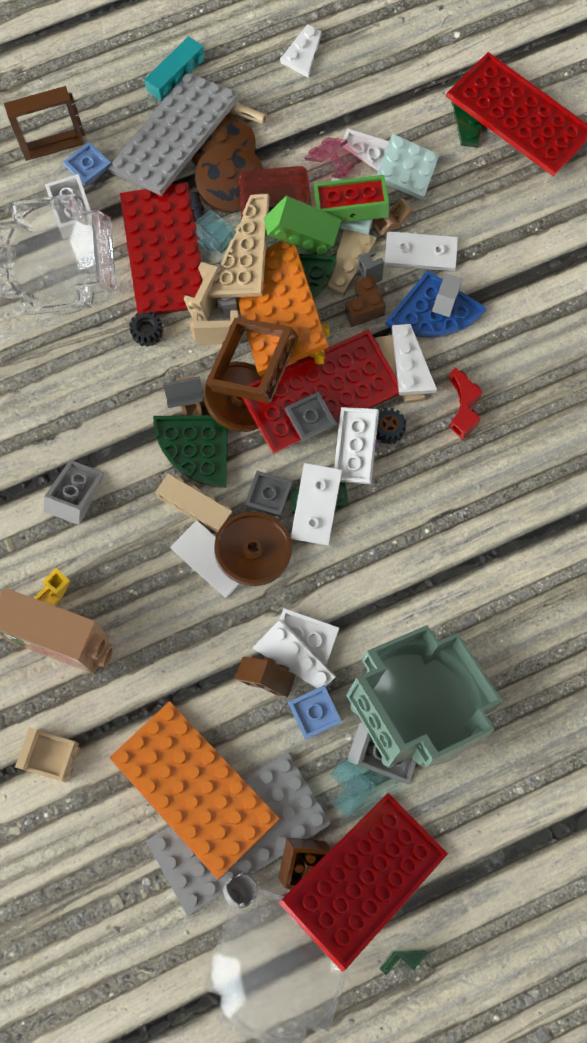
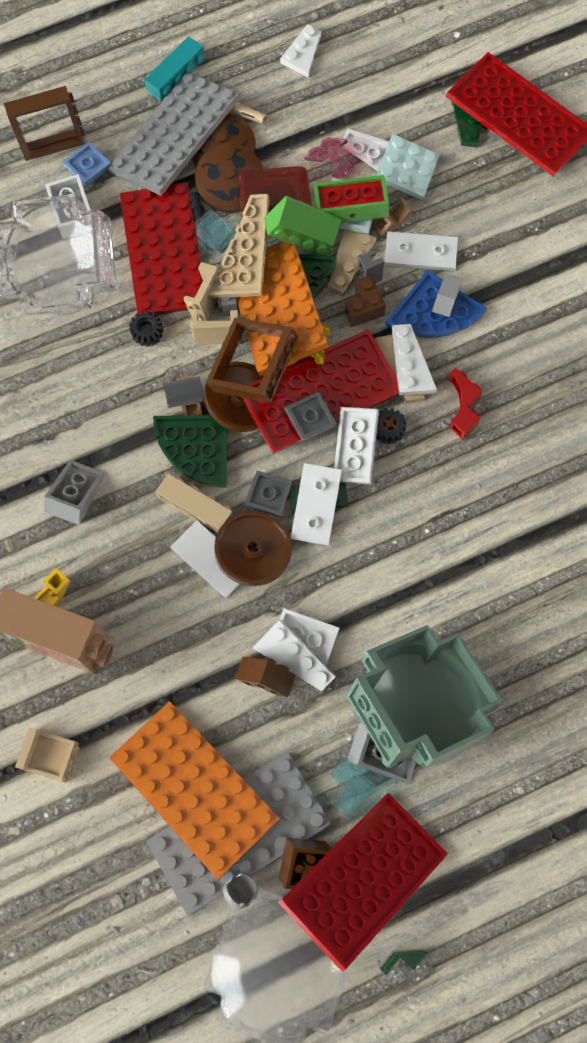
medium blue plate [288,685,342,739] -> none

